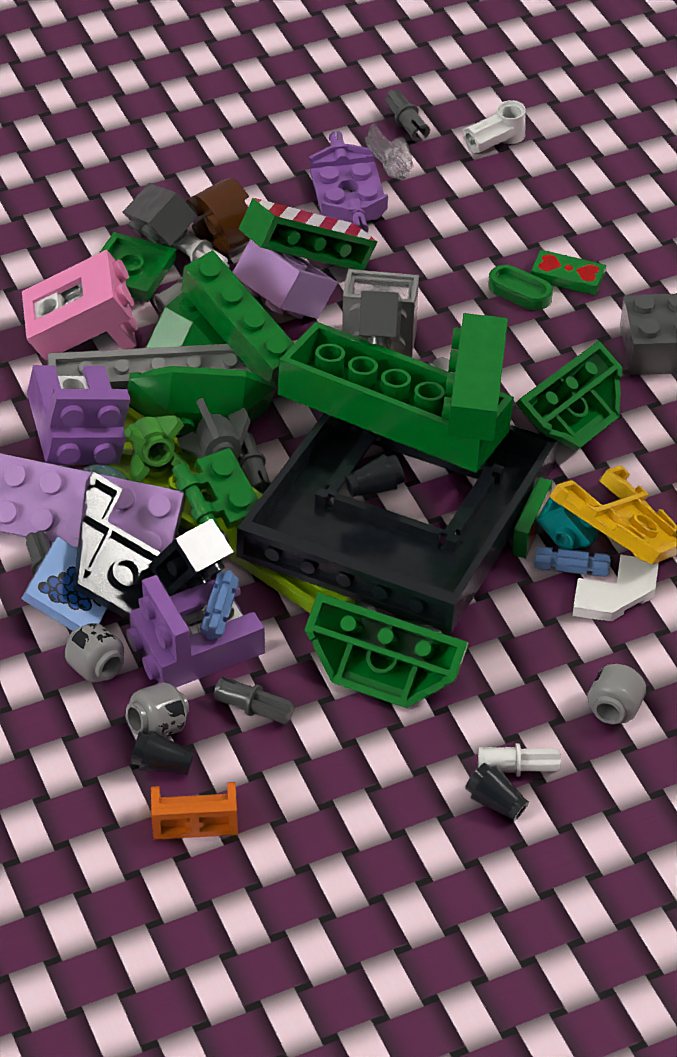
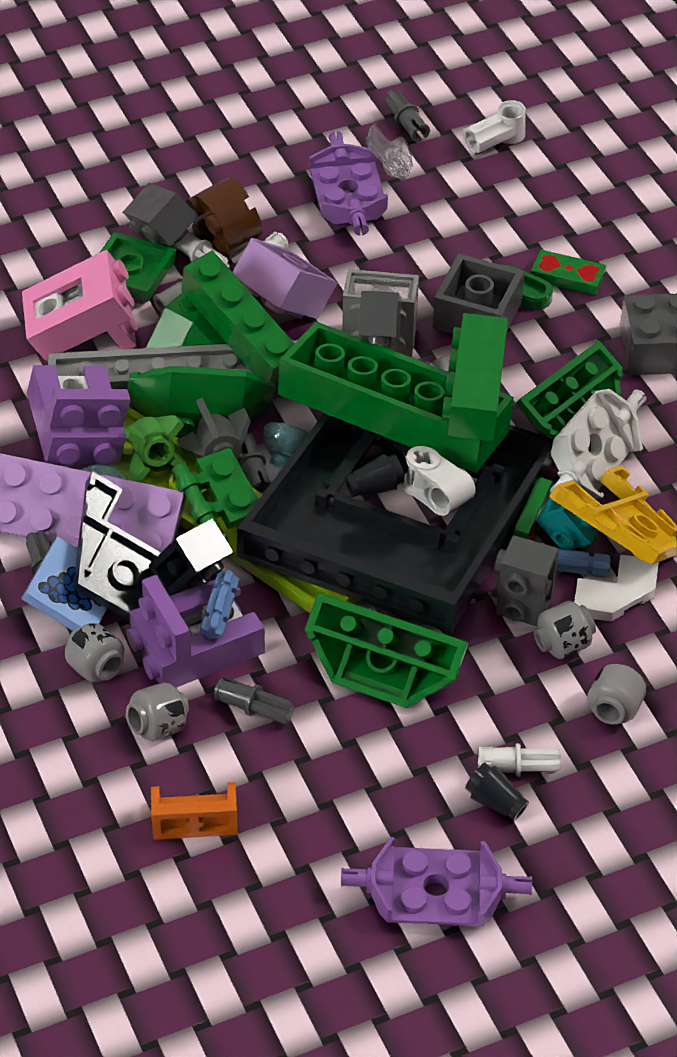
black cone [131,731,194,775] -> none
green brick [239,198,378,270] -> none
none -> clear light blue brick [263,422,309,468]
none -> medium lavender plate [341,837,532,926]
none -> white piece [401,446,475,516]
none -> dark grey brick [433,253,525,334]
none -> dark grey brick [492,535,558,627]
none -> light grey head [534,601,596,659]
none -> white plate [550,389,646,498]

